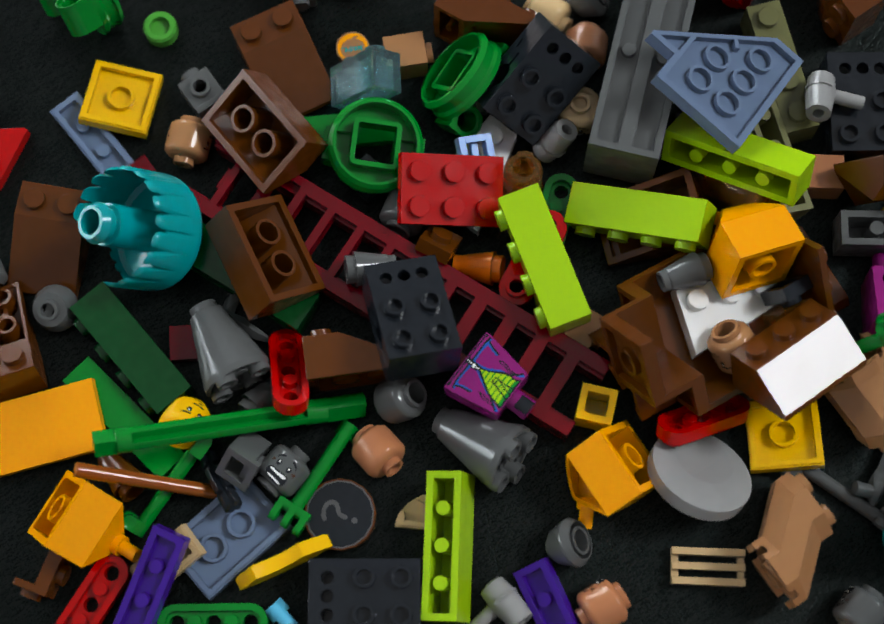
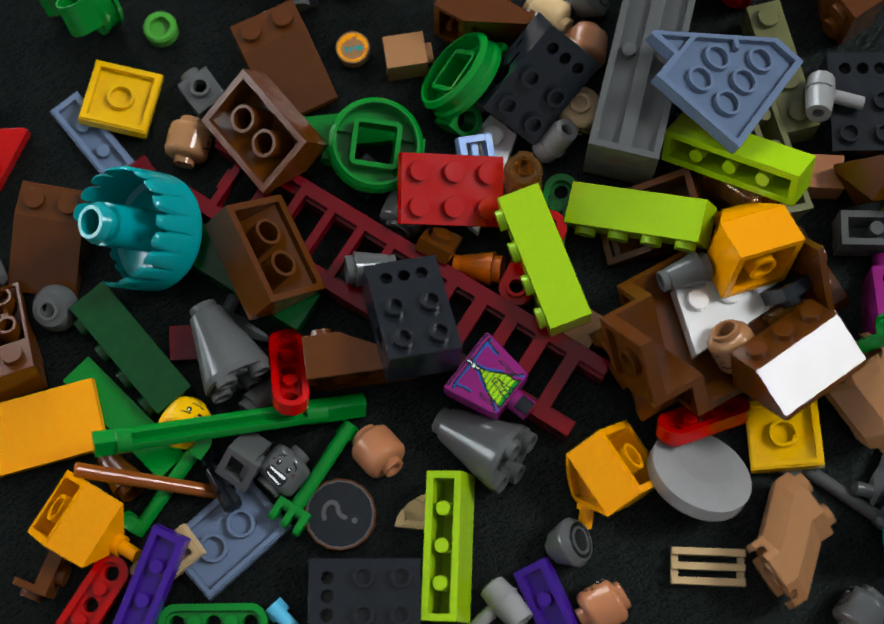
yellow tile [235,534,332,591] -> none
clear light blue brick [330,45,401,109] -> none
dark grey head [373,377,427,424] -> none
yellow brick [574,382,619,431] -> none

